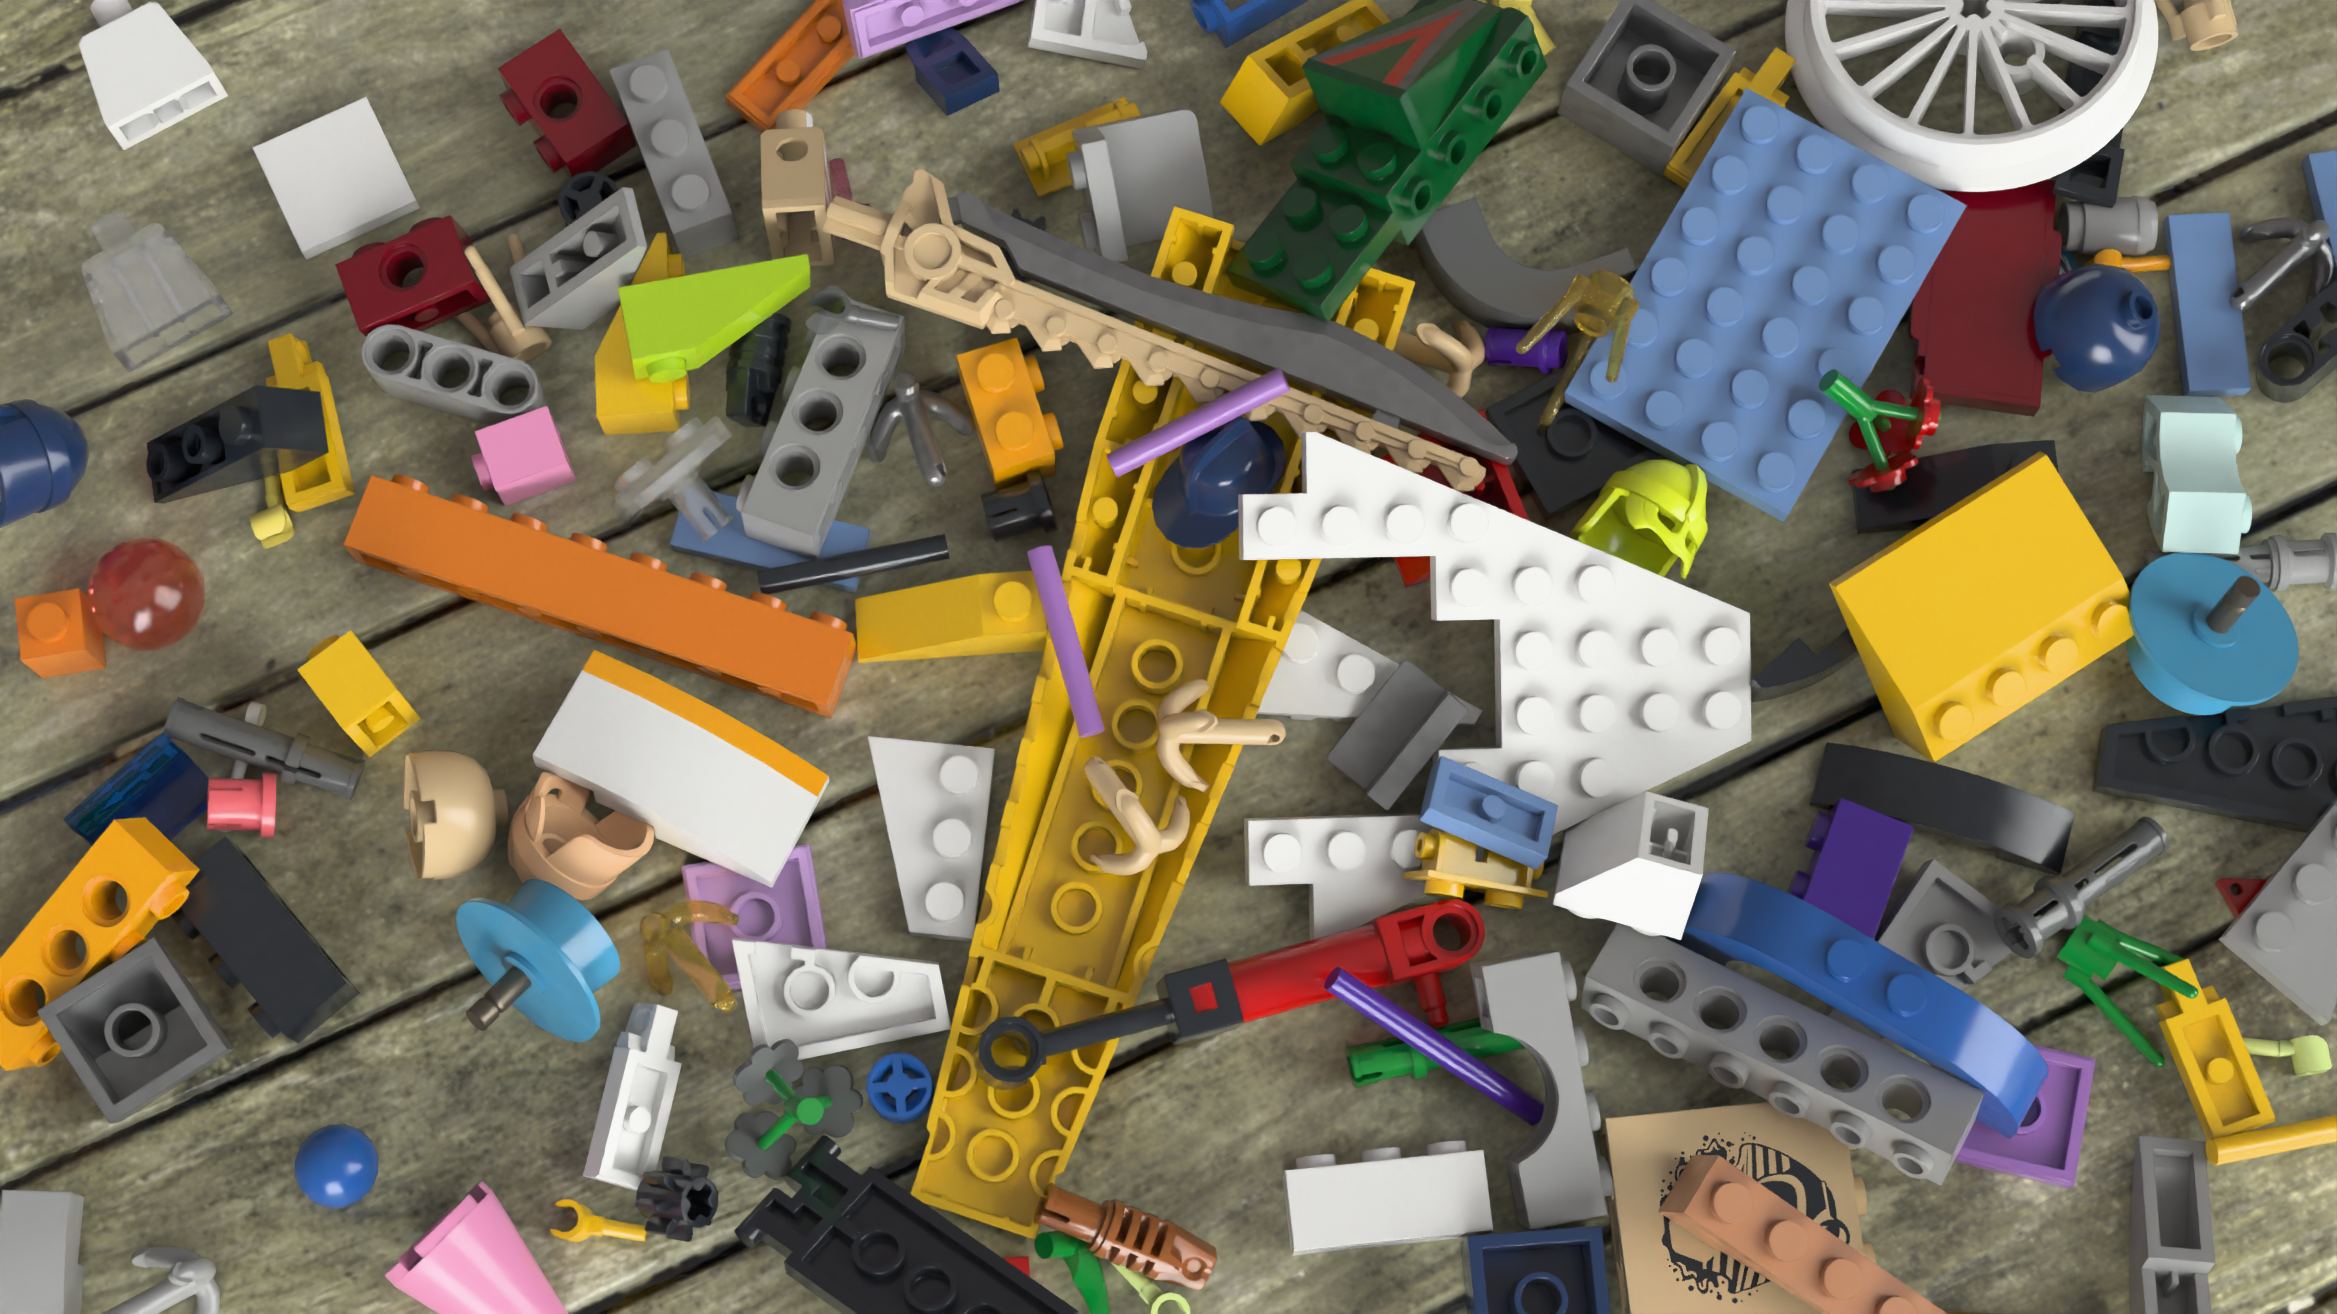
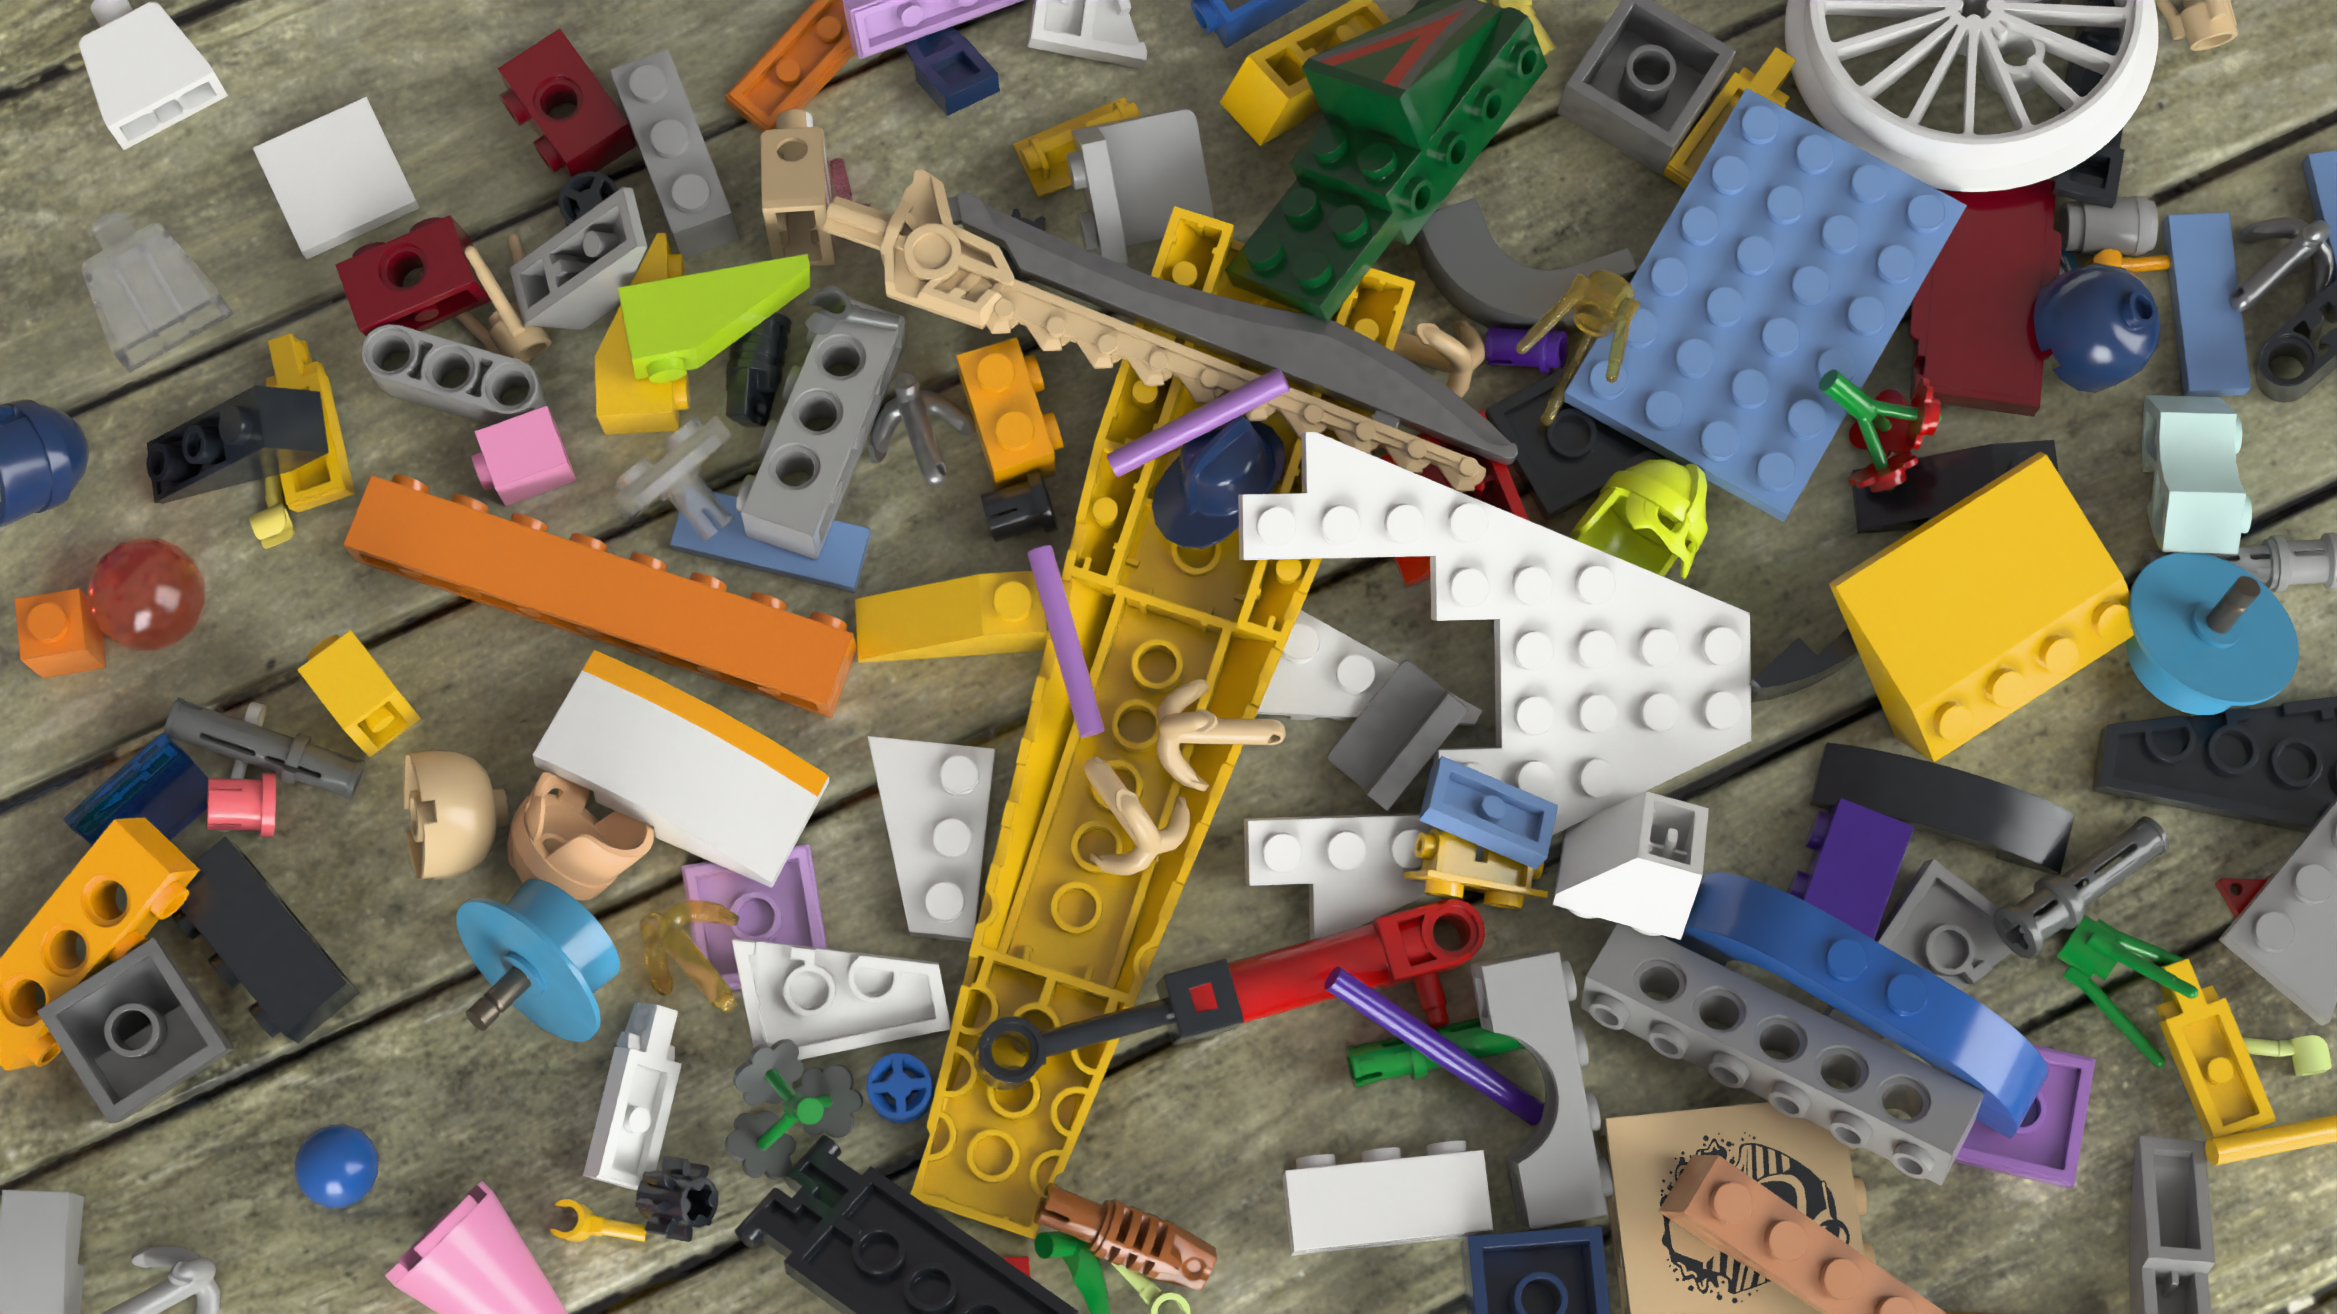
black bar [757,534,950,595] -> none

